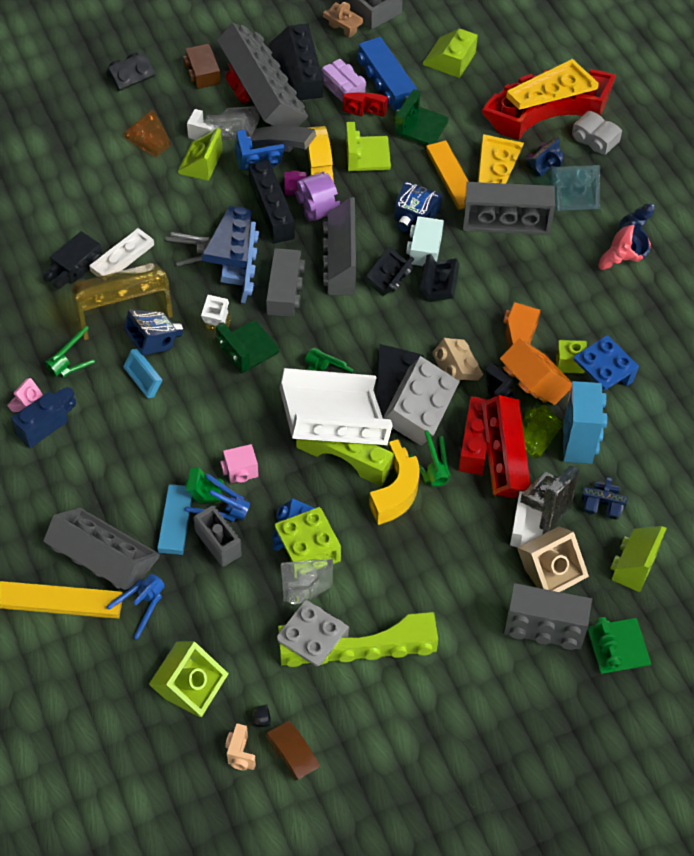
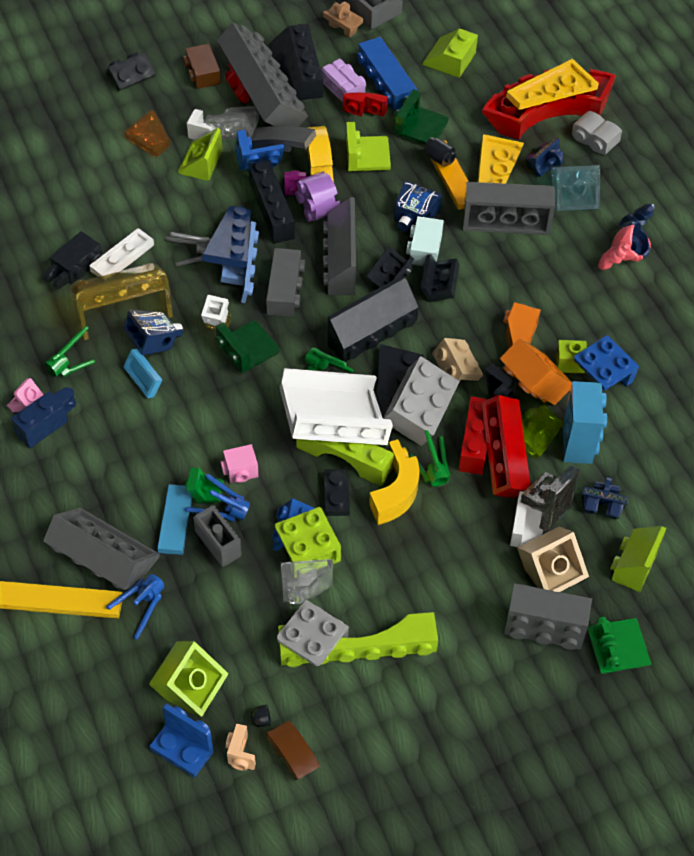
none -> blue bracket [150,704,213,778]
none -> black plate [324,469,350,516]
none -> slope [328,275,418,362]
none -> black brick [424,137,456,167]

